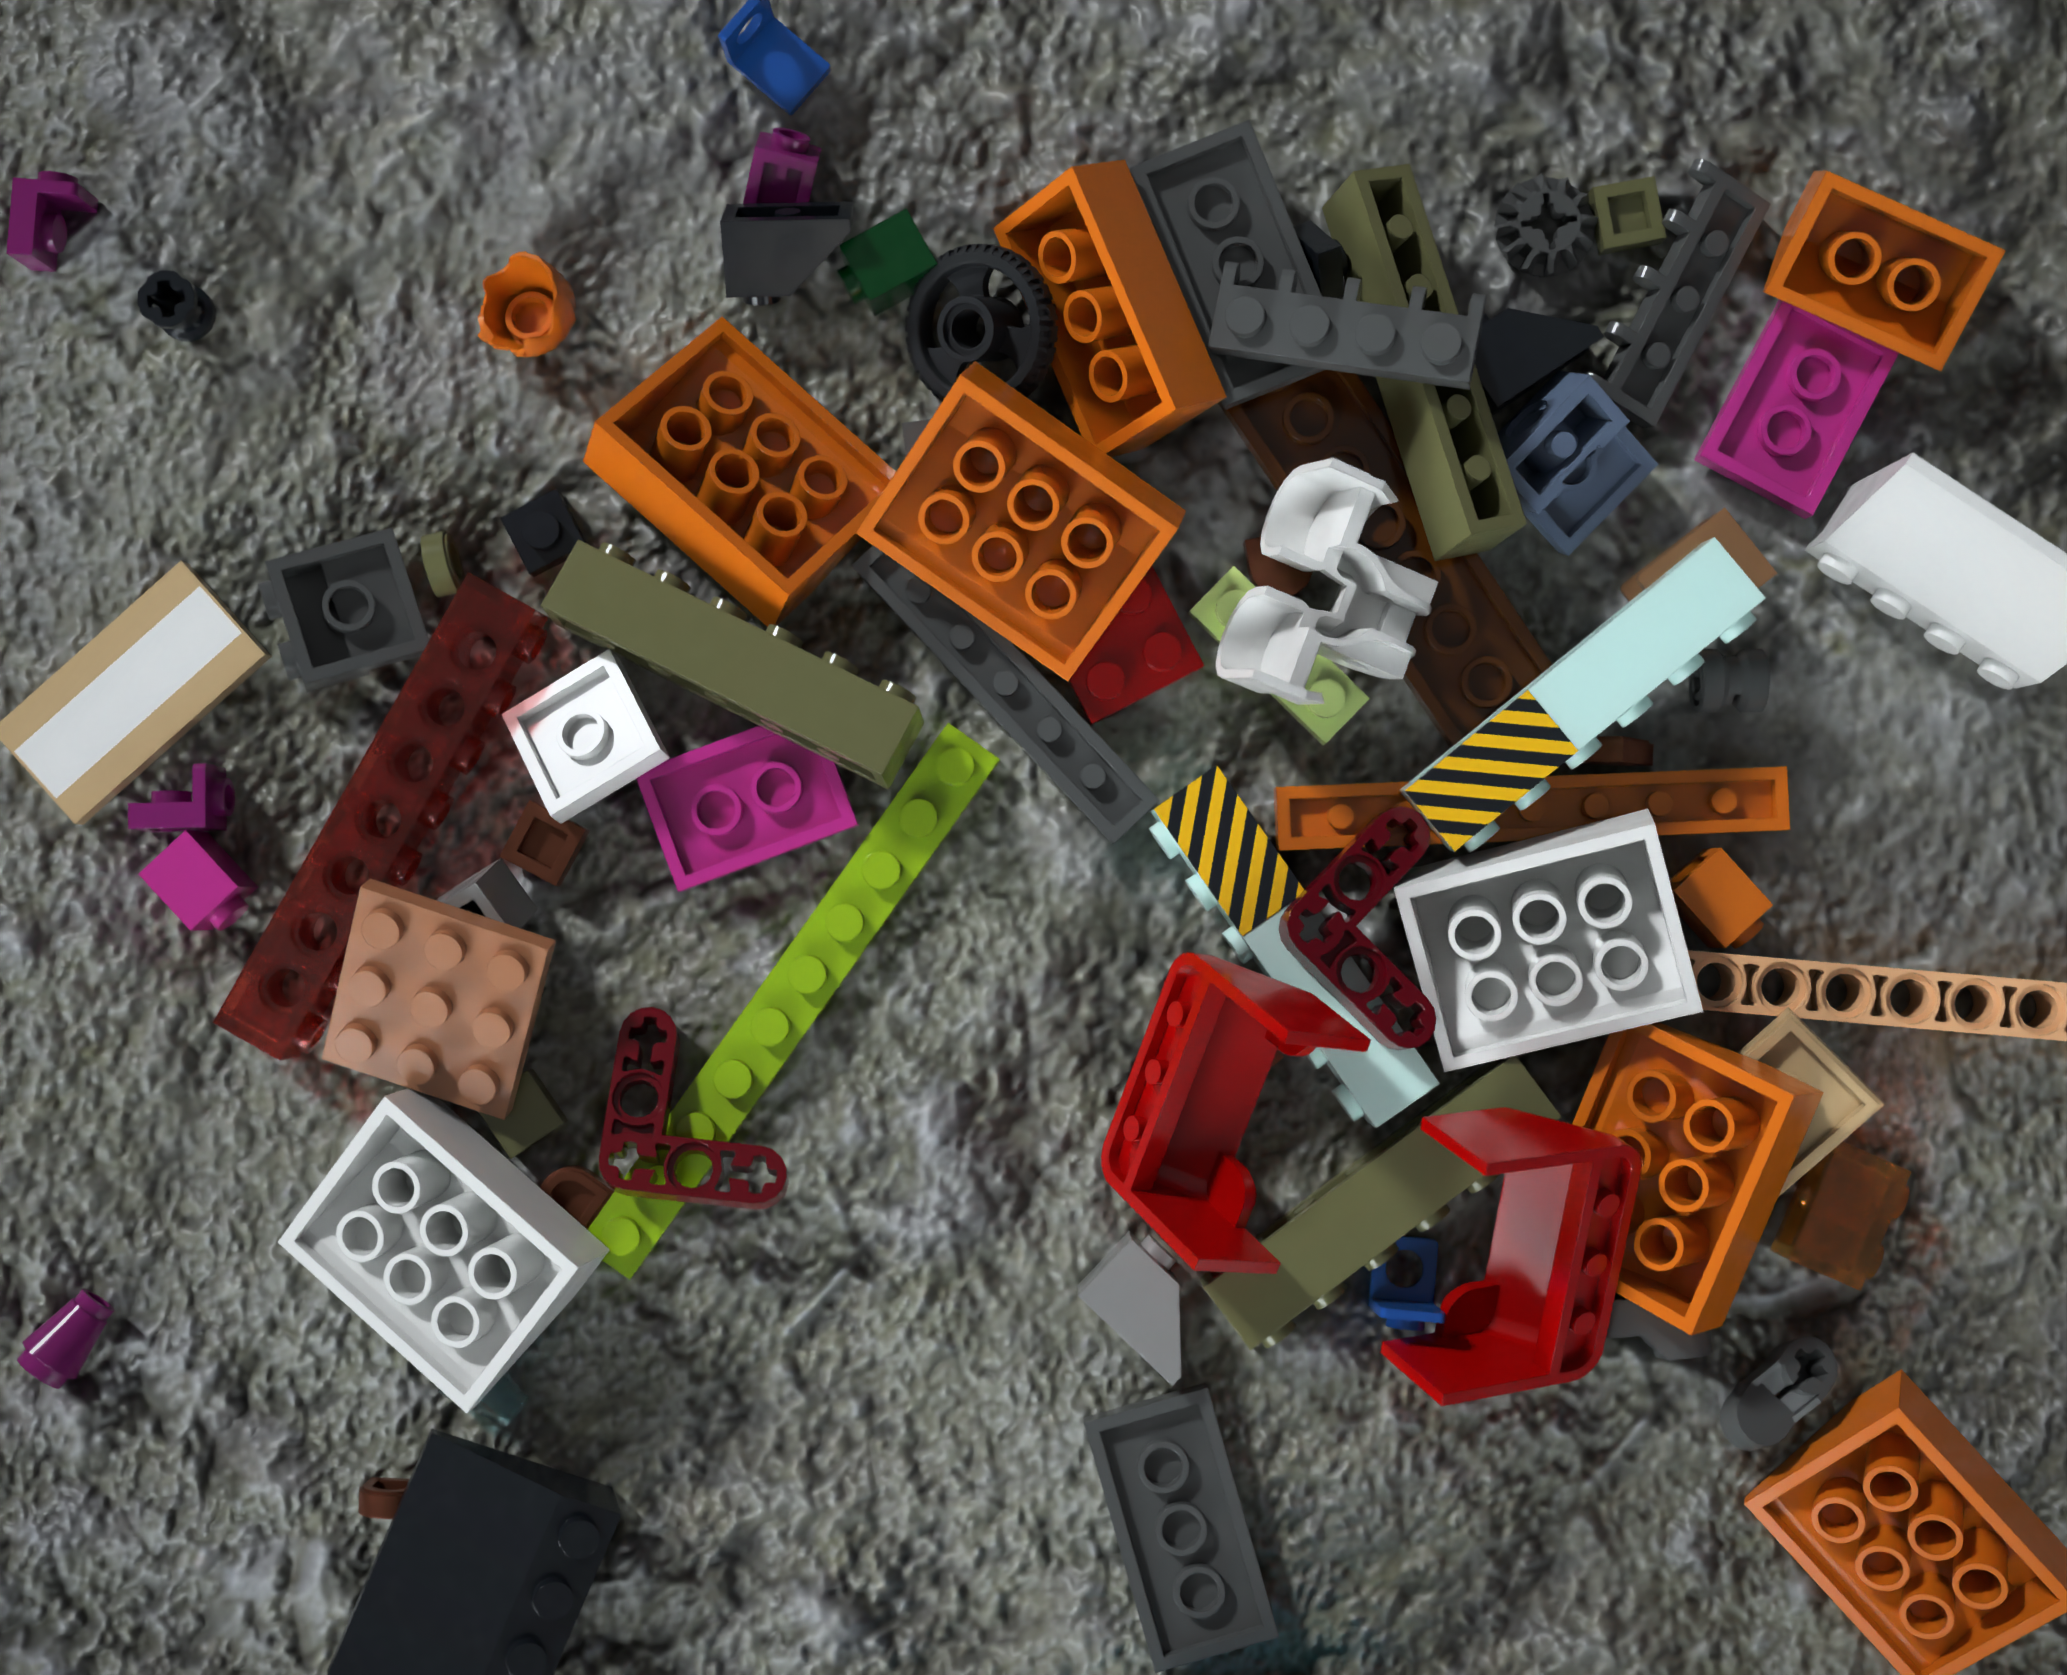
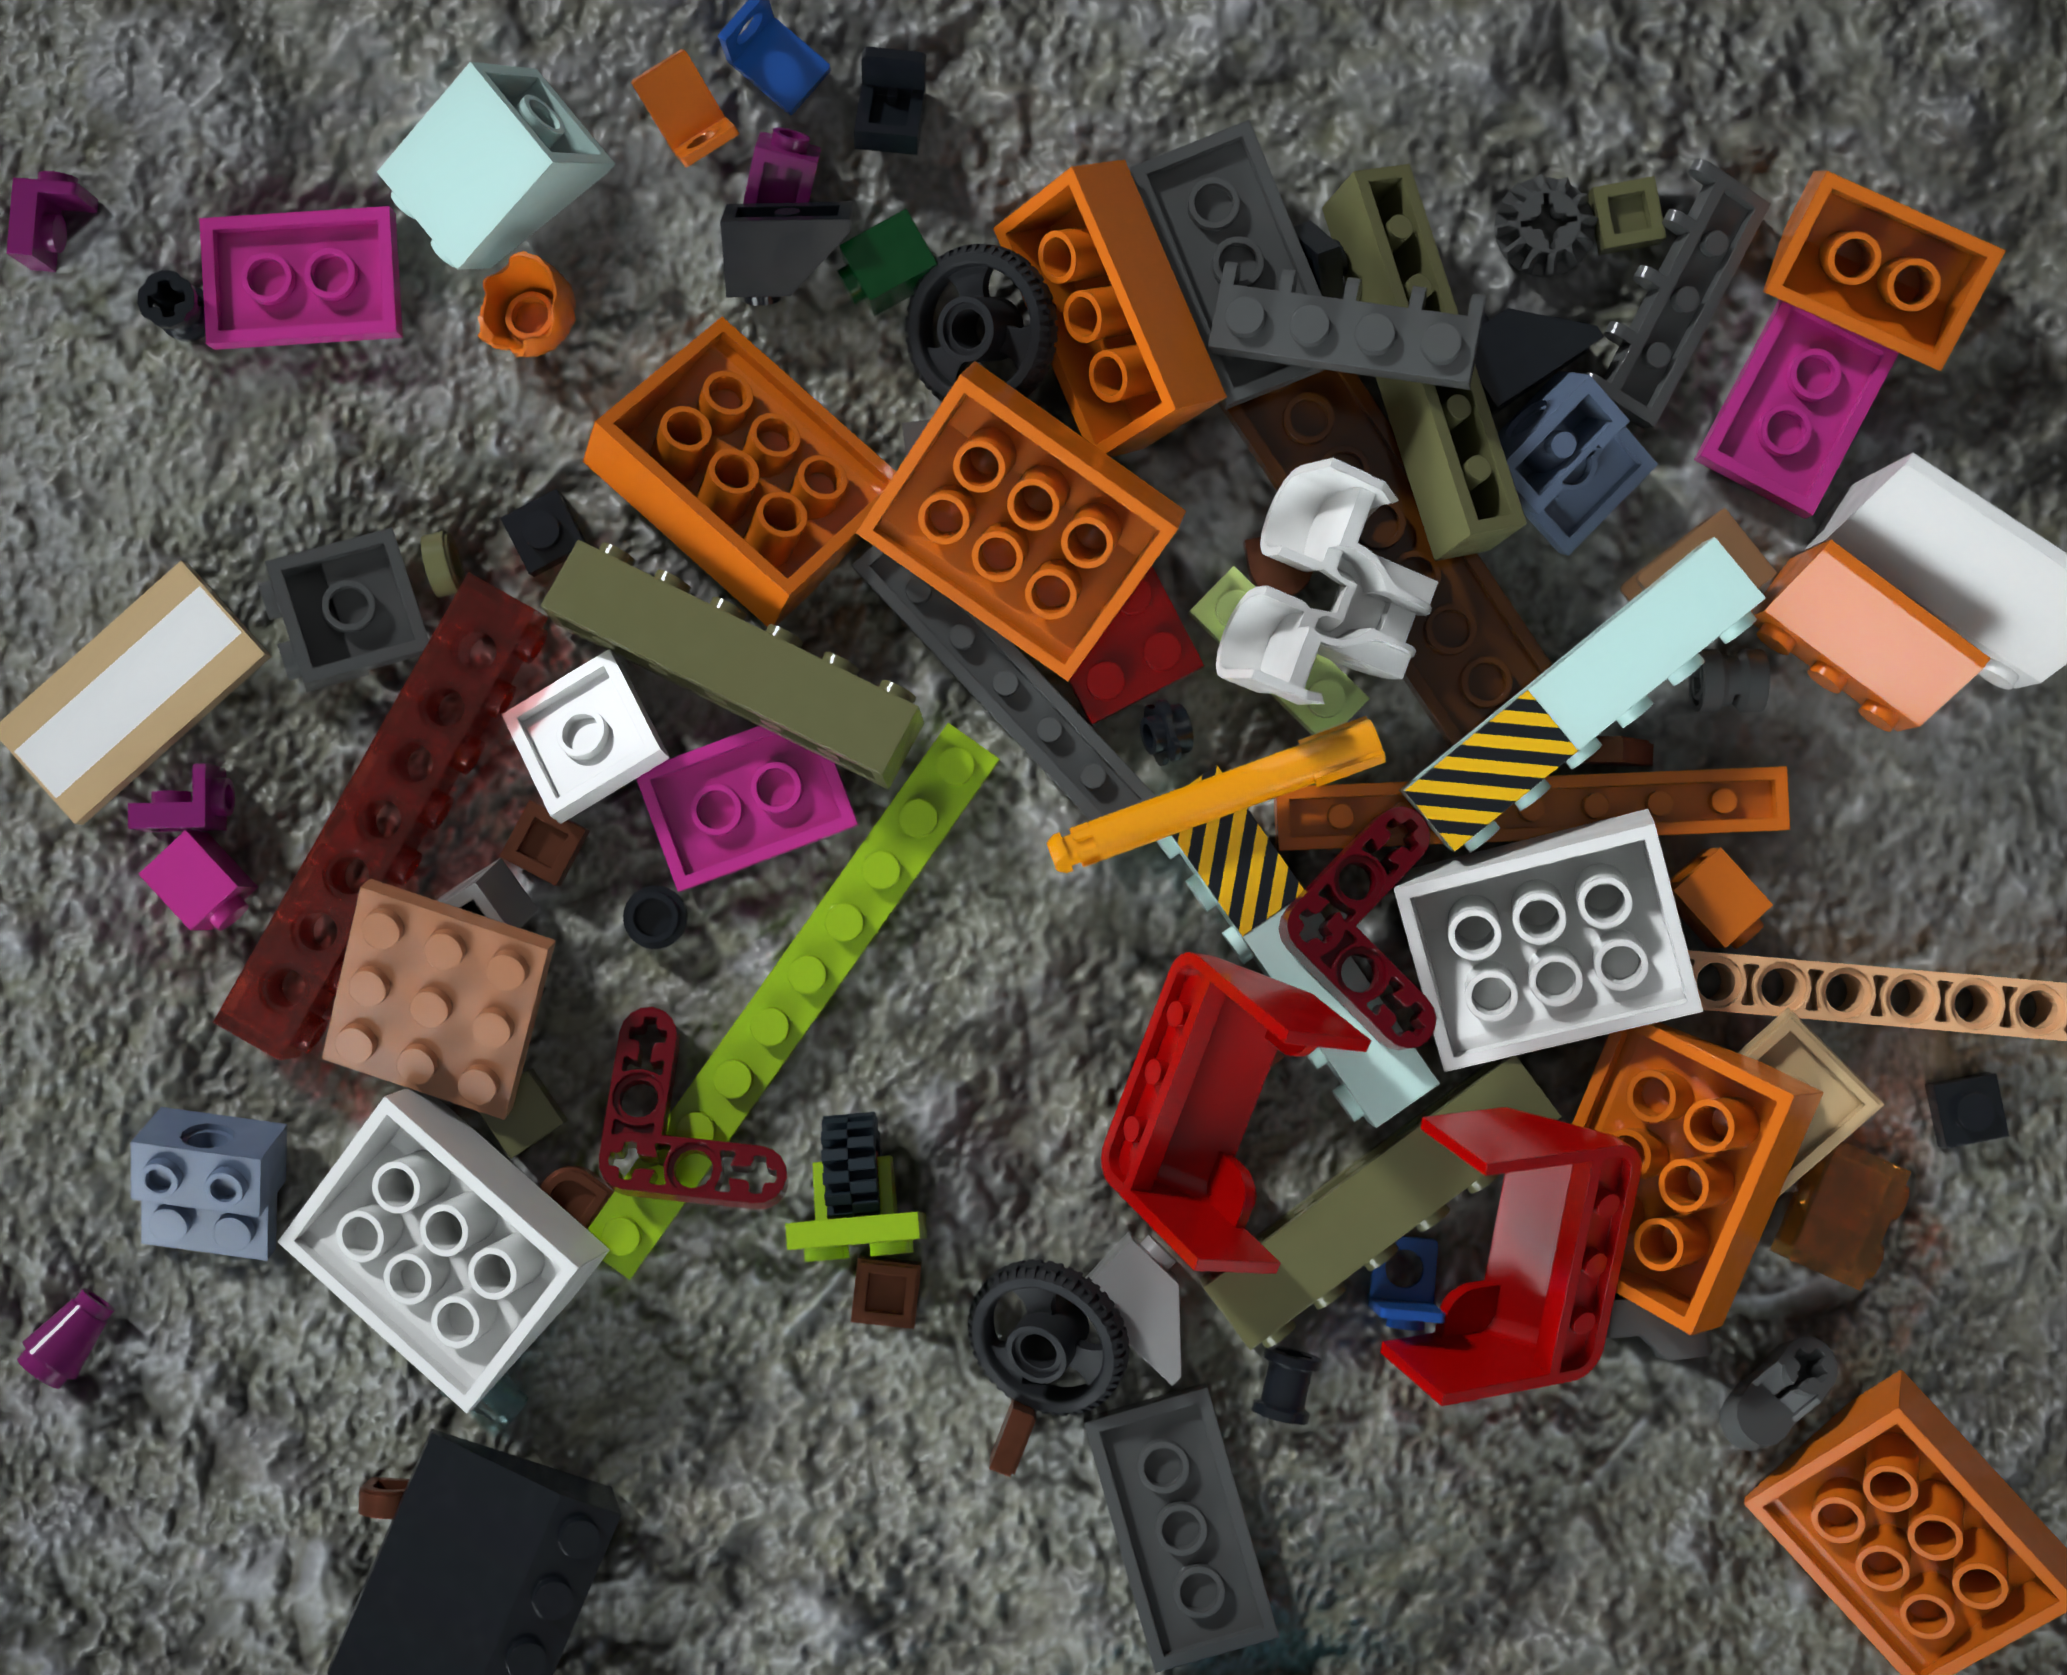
none -> sand blue brick [131,1107,287,1261]
none -> dark pink plate [199,206,403,350]
none -> light aqua slope [377,62,615,270]
none -> black plate [623,886,688,949]
none -> orange bracket [631,49,740,168]
none -> plate [785,1112,927,1262]
none -> copper tile [851,1255,922,1329]
none -> black bracket [854,47,926,155]
none -> black wheel [968,1259,1129,1416]
none -> copper tile [989,1398,1036,1477]
none -> light orange piece [1046,716,1386,873]
none -> black plate [1140,699,1194,766]
none -> black bush [1251,1345,1322,1425]
none -> slope [1751,539,1991,732]
none -> black plate [1925,1072,2009,1149]

